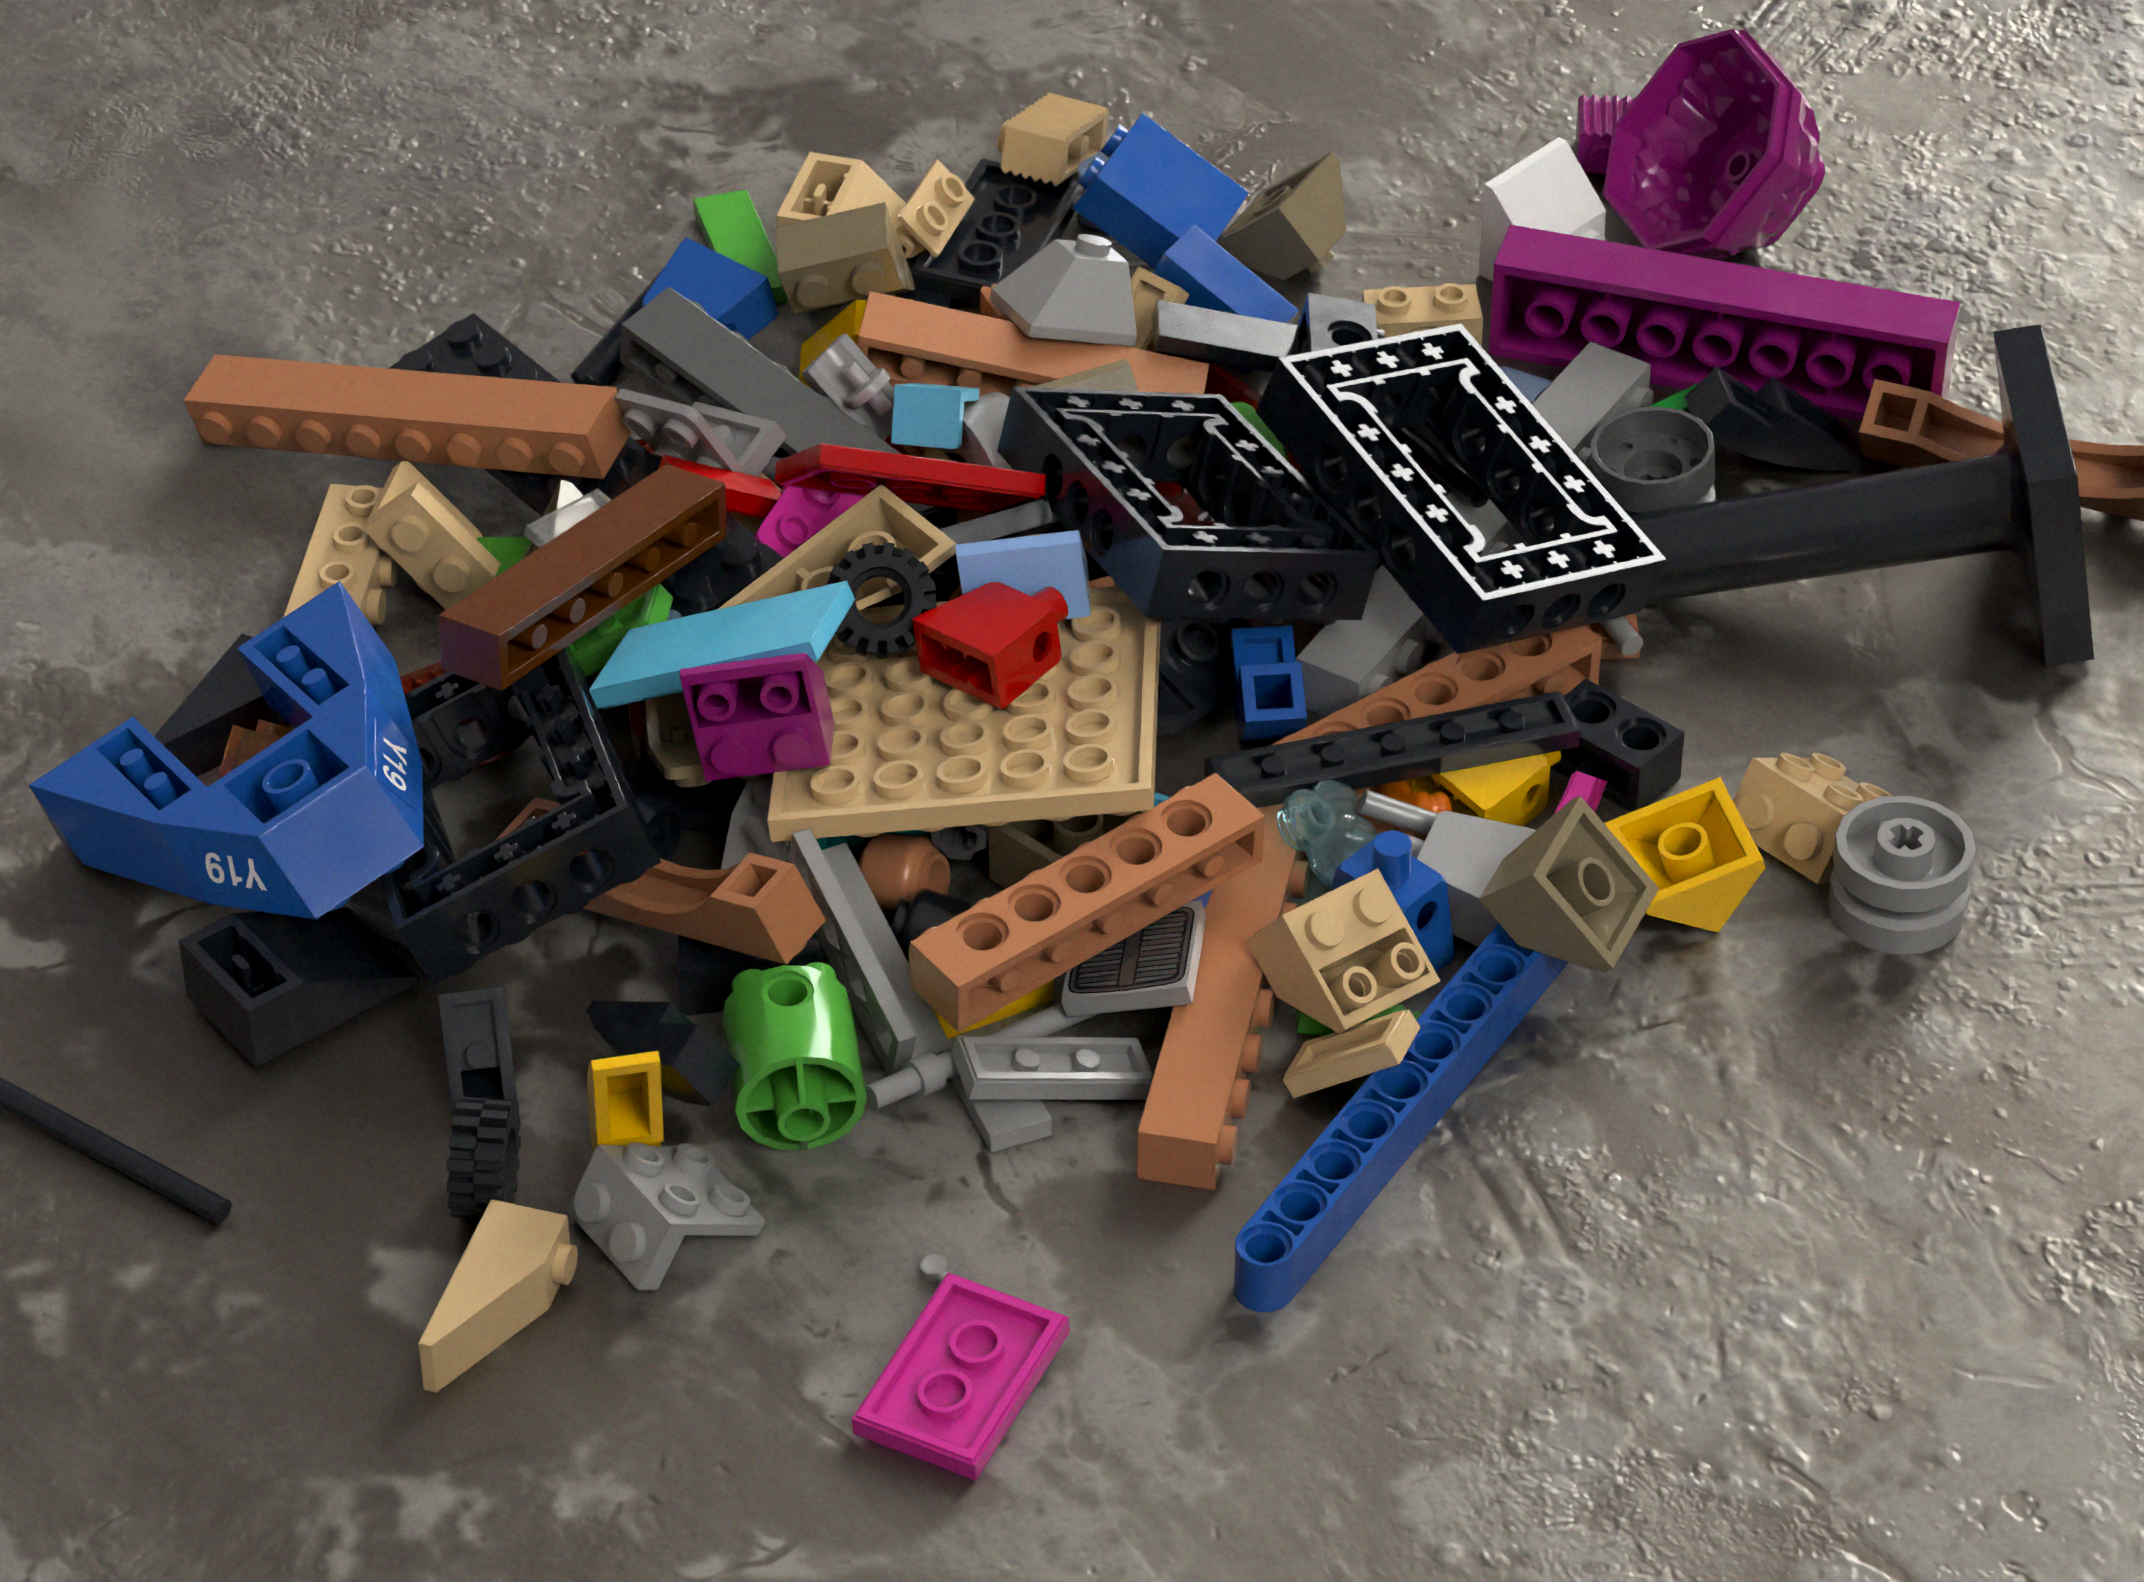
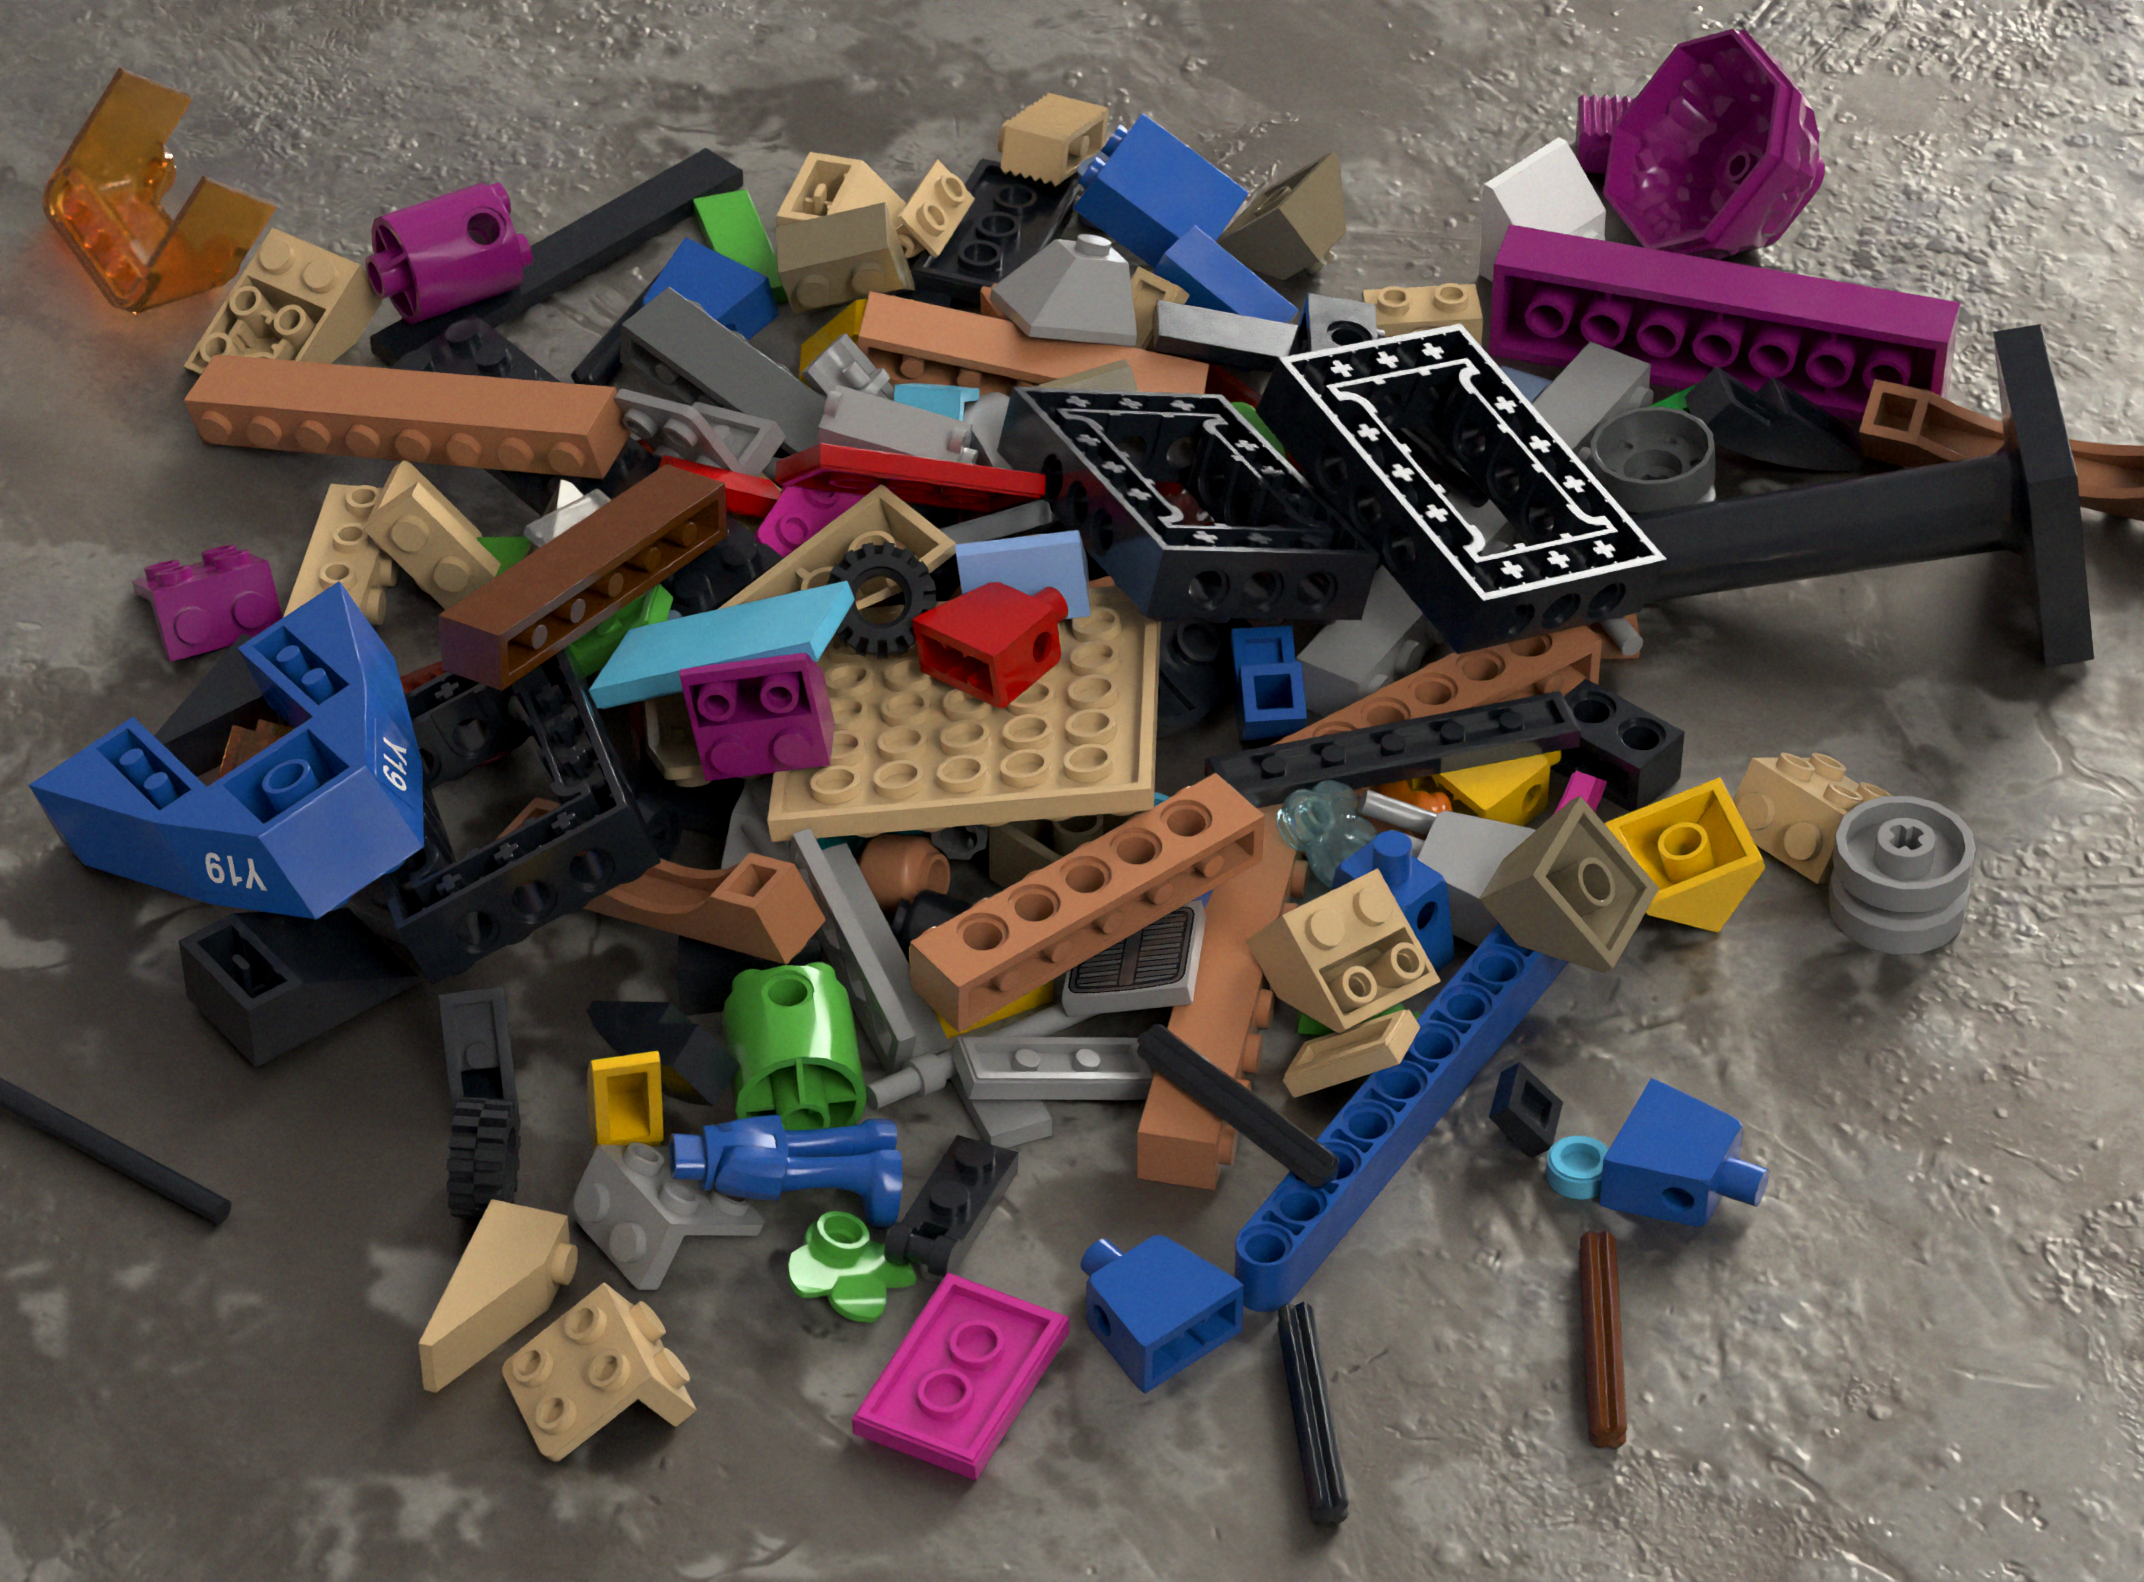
none -> clear orange windscreen [42,67,277,314]
none -> magenta bracket [132,544,283,662]
none -> tan slope [183,227,383,376]
none -> magenta cylinder [365,182,533,324]
none -> black tile [370,148,744,366]
none -> tan bracket [502,1283,697,1462]
none -> blue piece [669,1115,902,1229]
none -> bright green plate [787,1211,917,1323]
none -> light grey brick [817,385,978,465]
none -> black plate [884,1135,1018,1278]
none -> blue torso [1081,1235,1244,1394]
none -> black axle [1137,1024,1339,1189]
none -> black axle [1277,1301,1349,1525]
none -> black plate [1489,1062,1563,1158]
none -> medium azure tile [1546,1136,1609,1199]
none -> reddish brown axle [1579,1230,1627,1449]
none -> blue torso [1599,1078,1769,1227]

